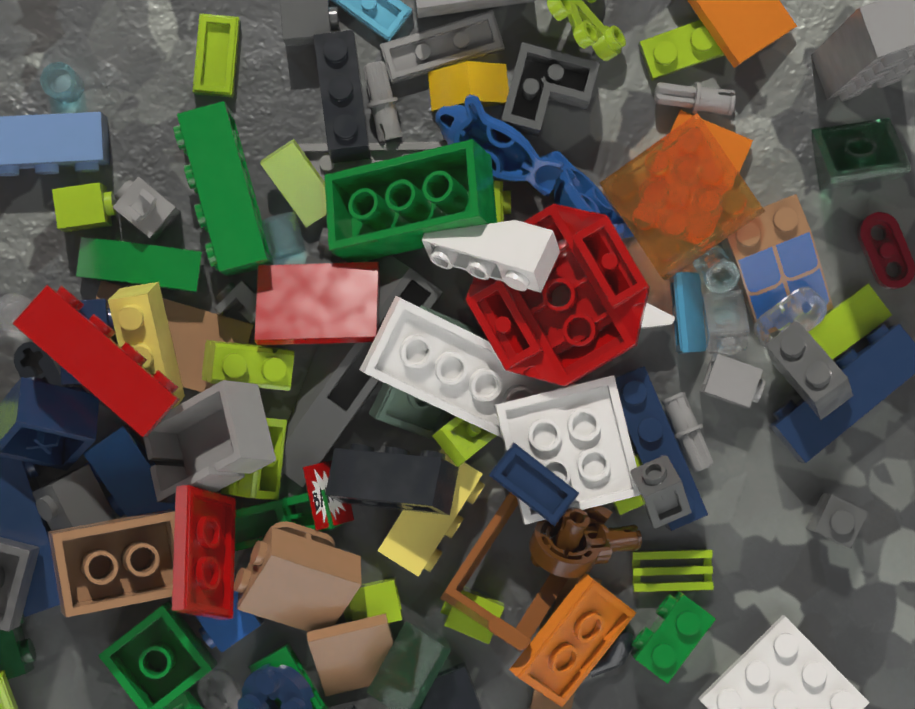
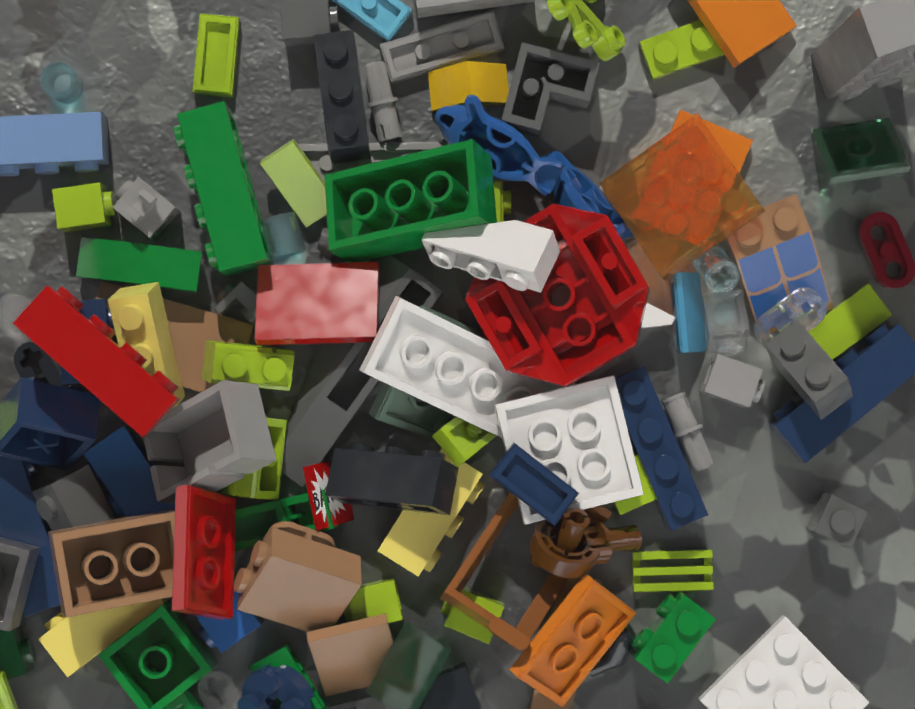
dark grey bracket [630,455,692,529] -> none
light grey axle [654,82,736,116] -> none
none -> light yellow brick [38,598,169,678]

